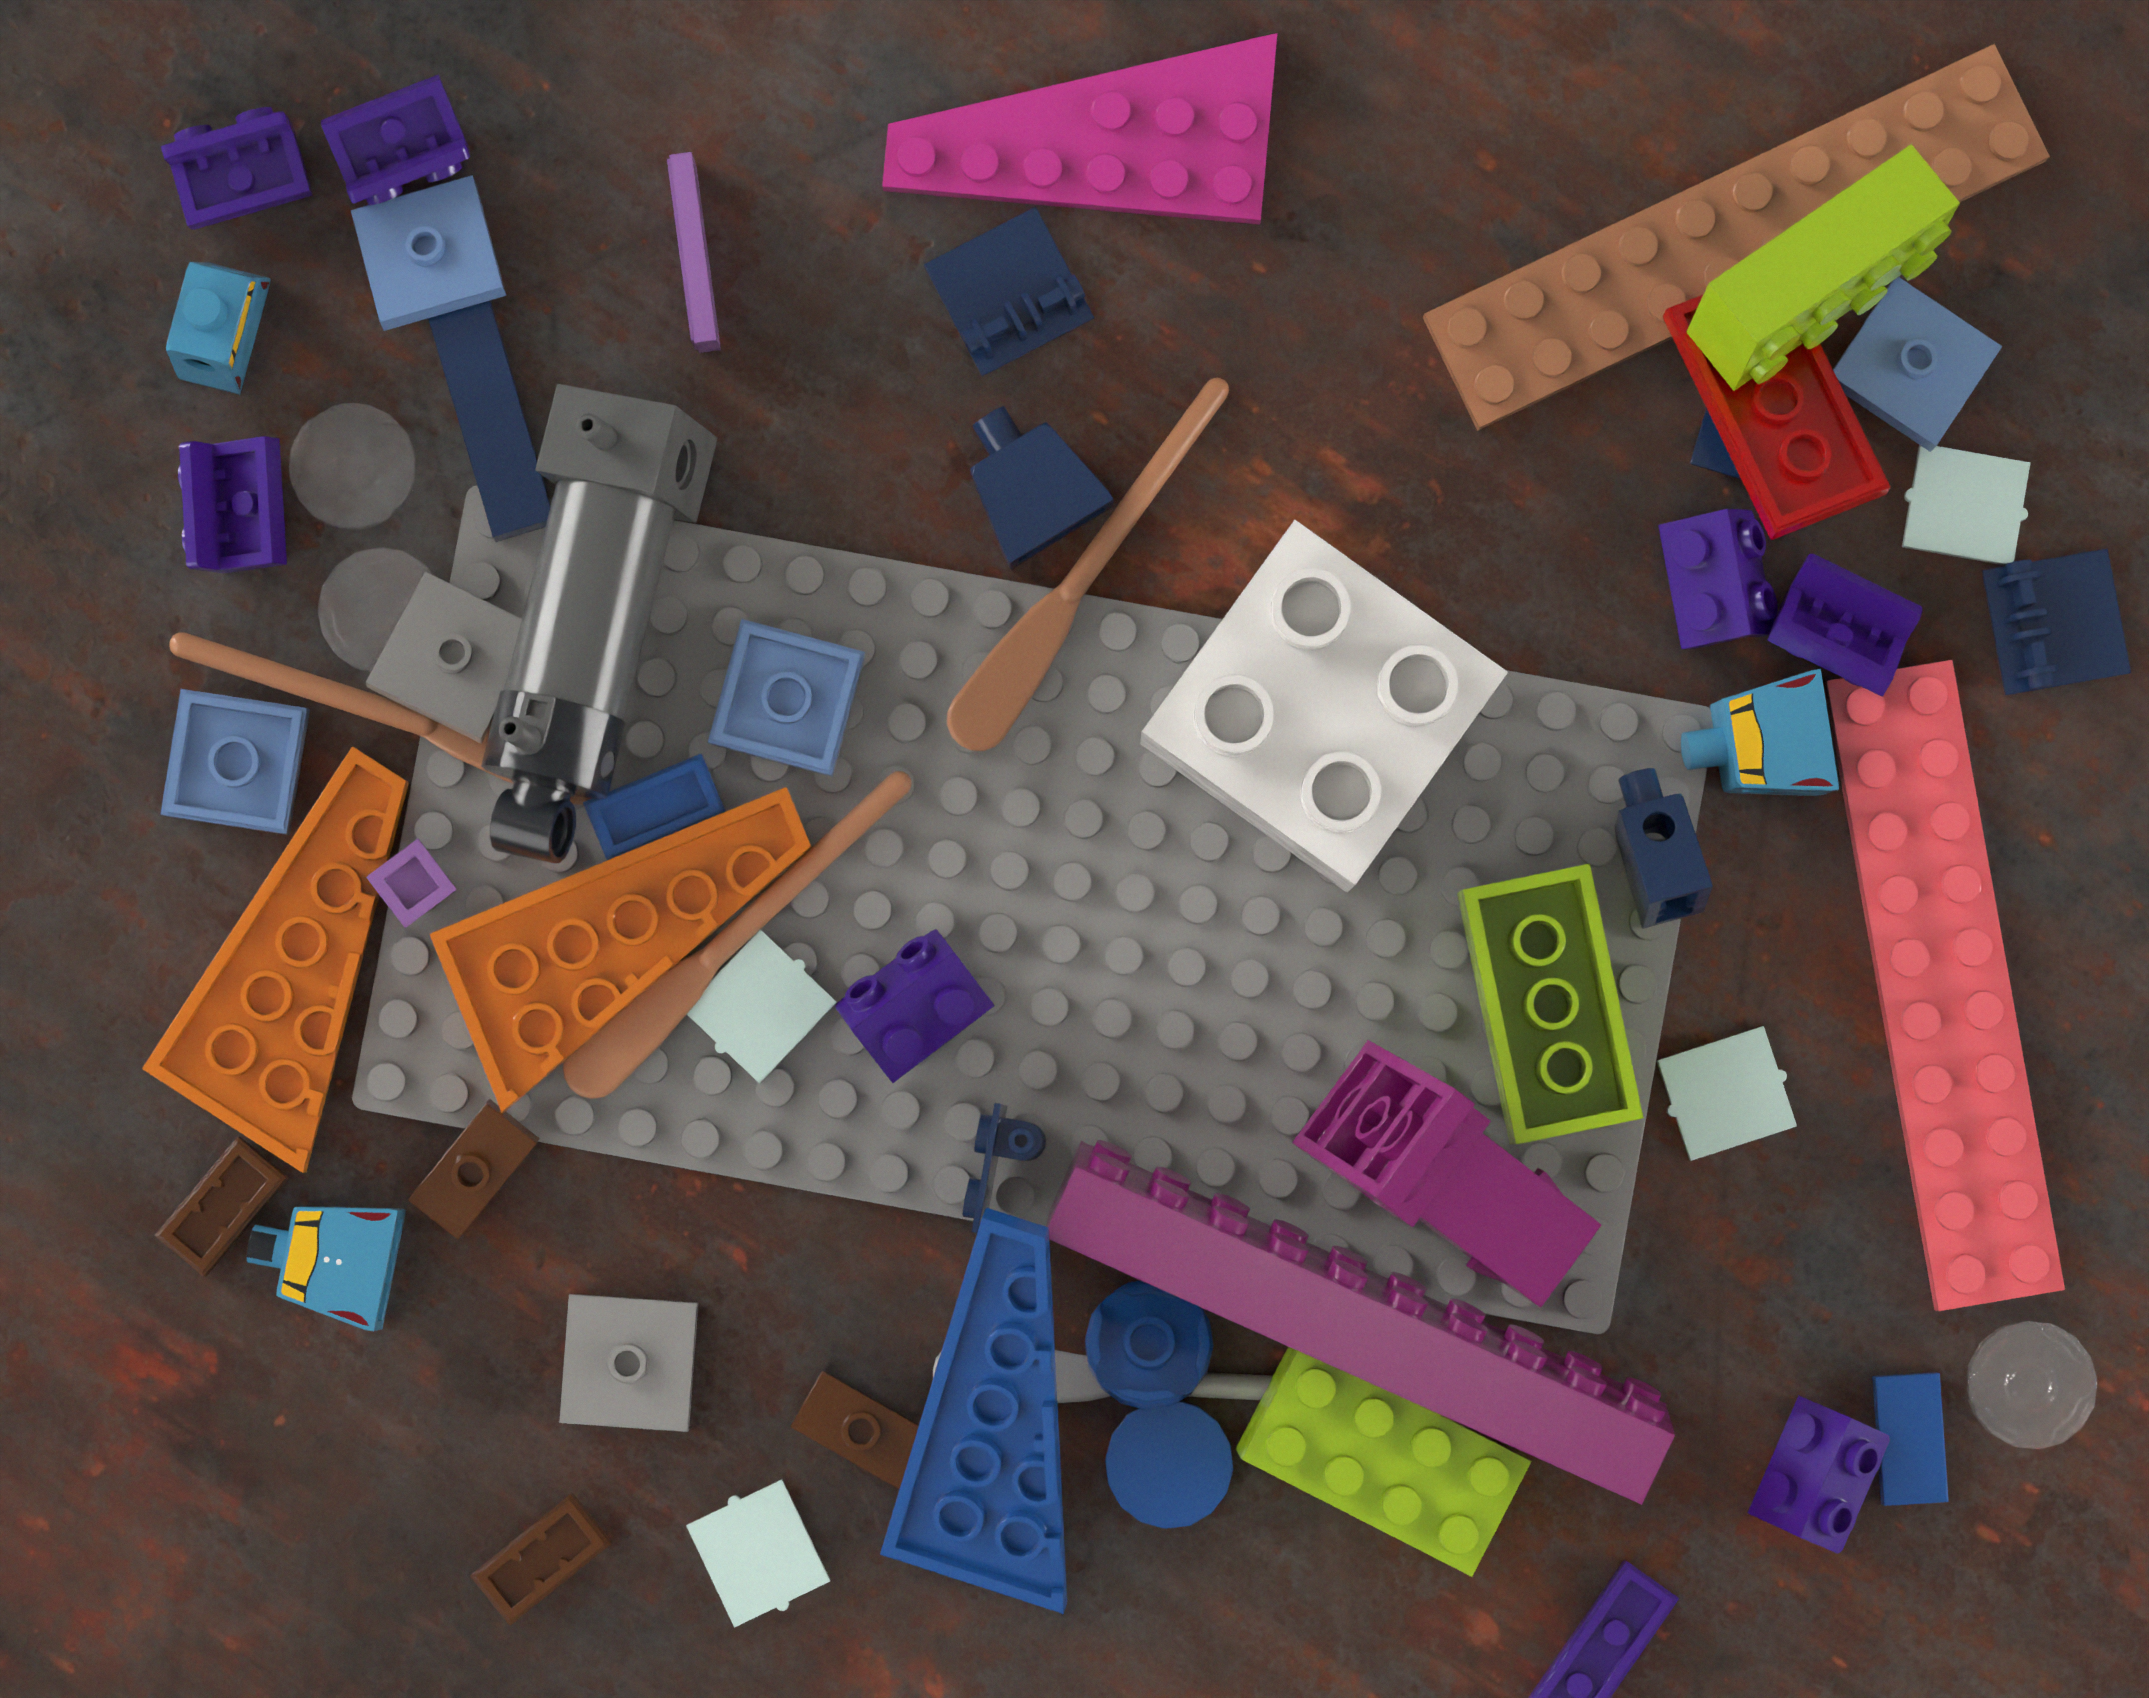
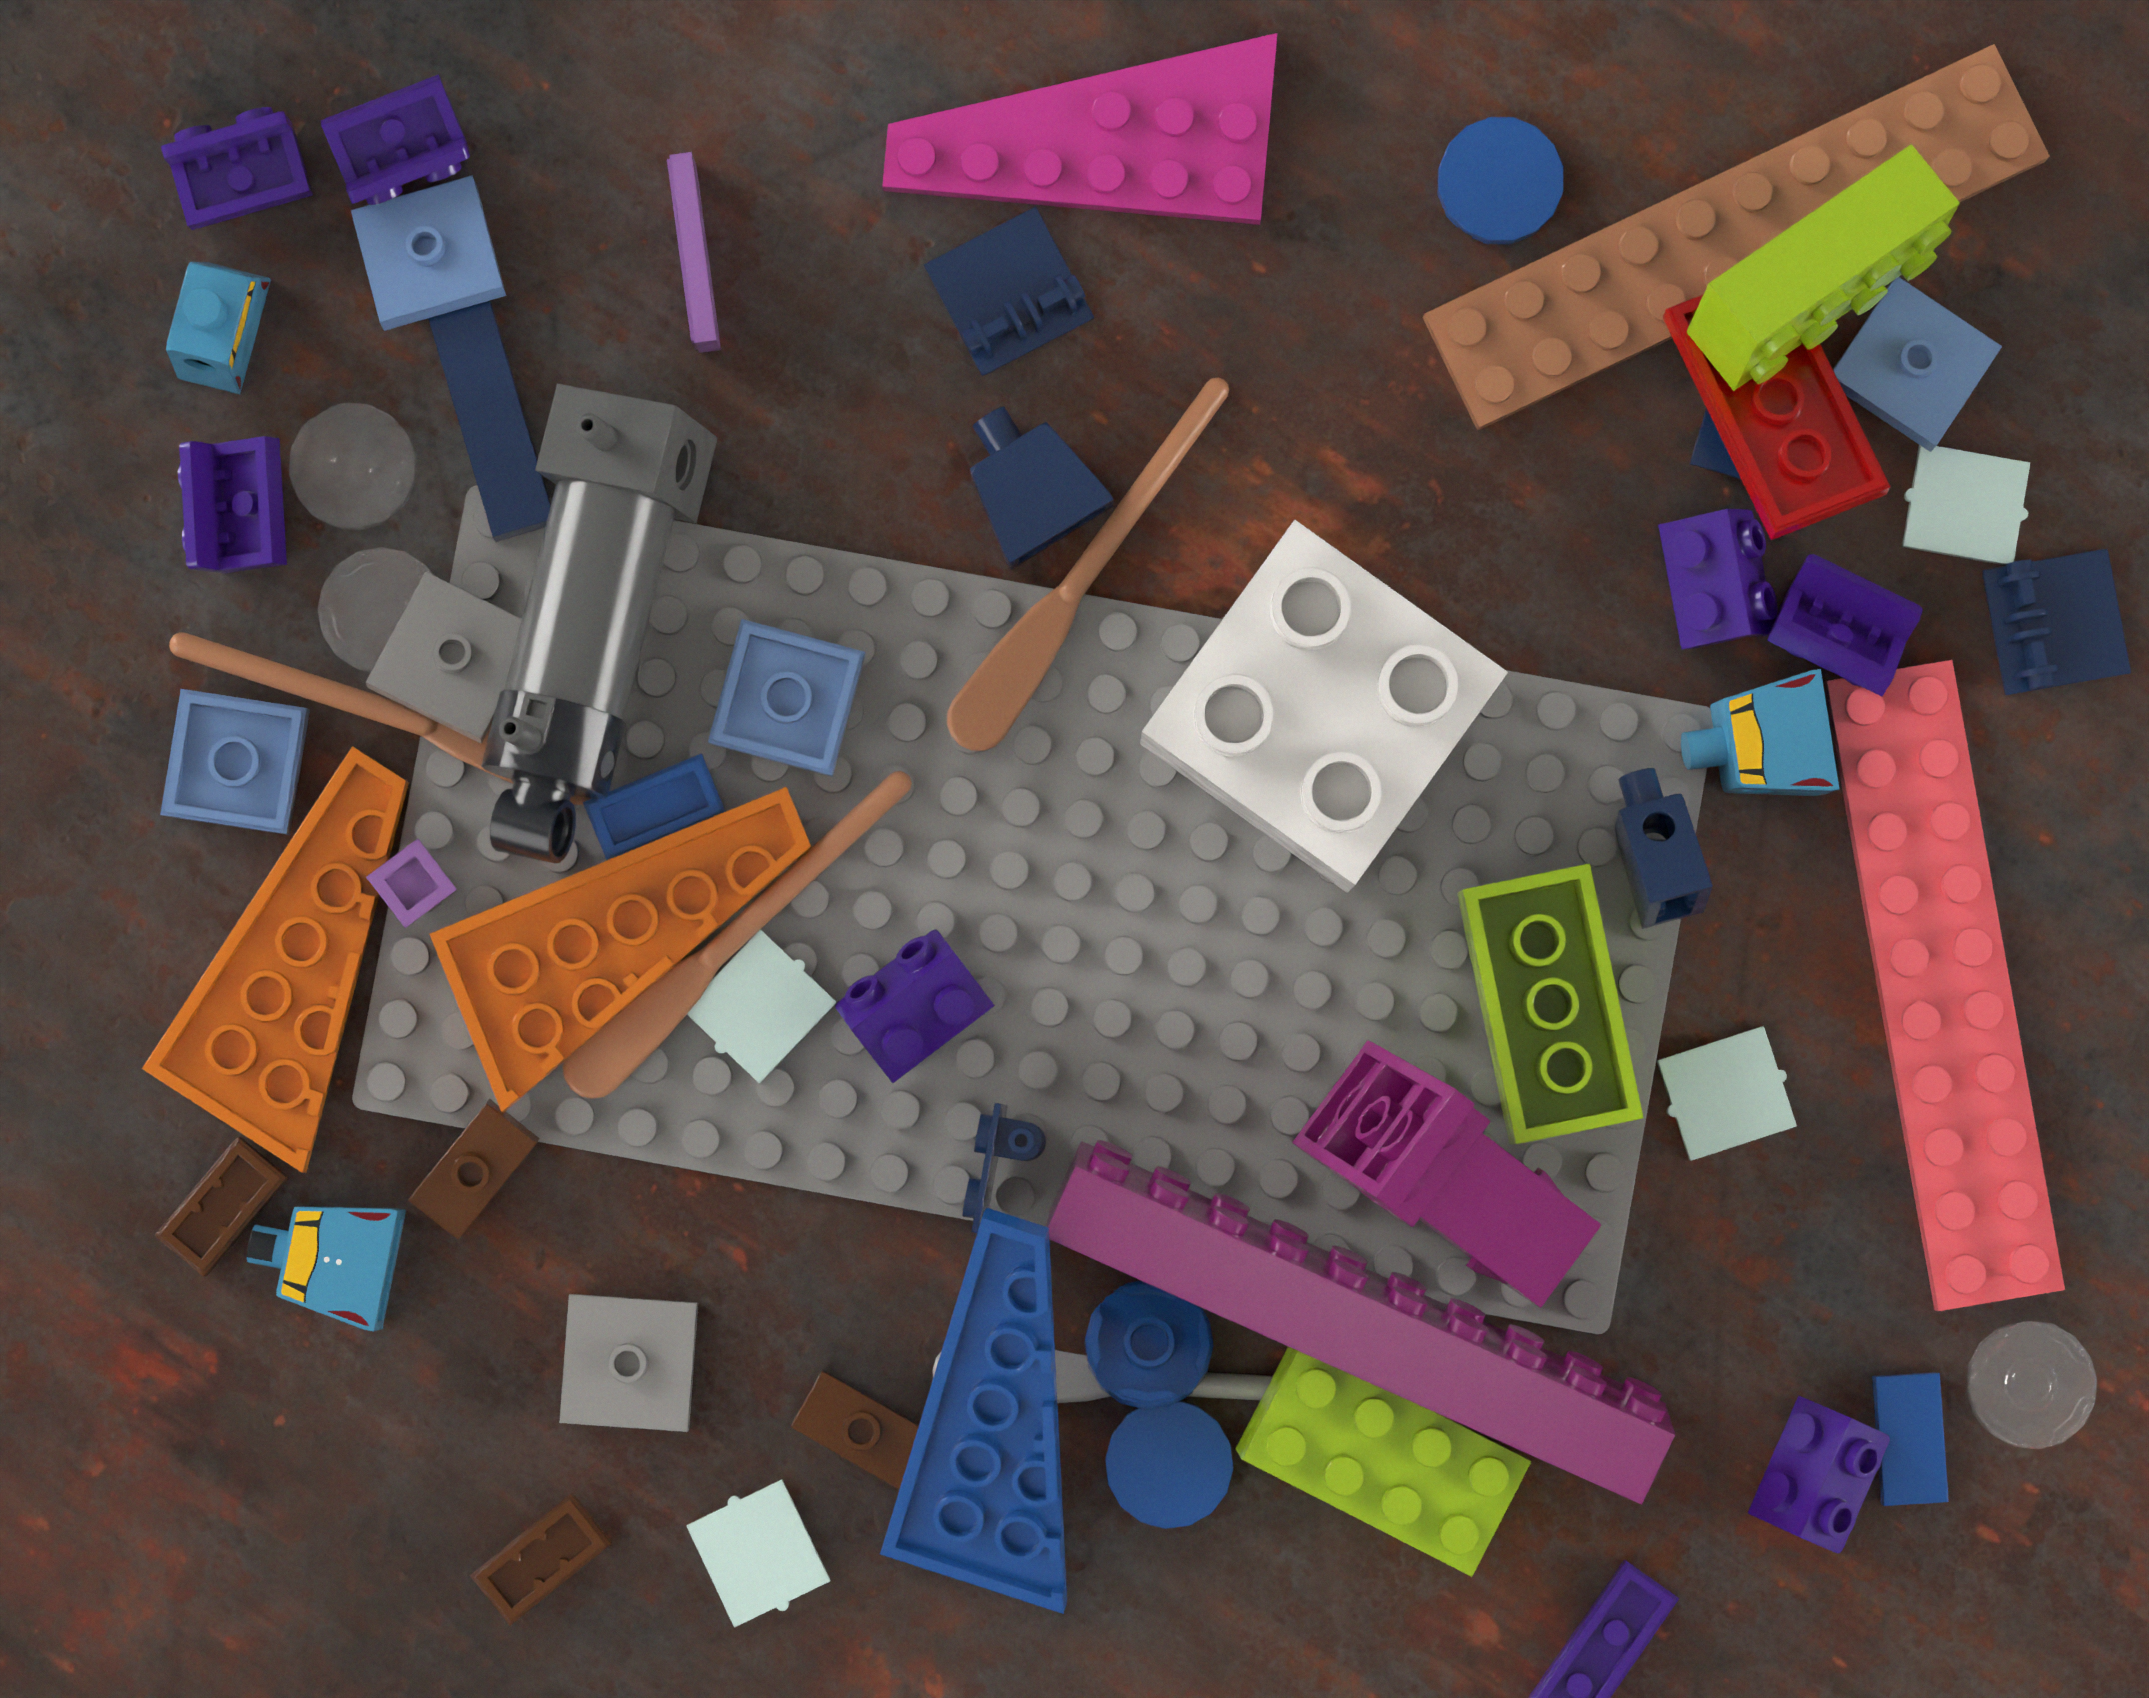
none -> blue tile [1437,117,1563,244]

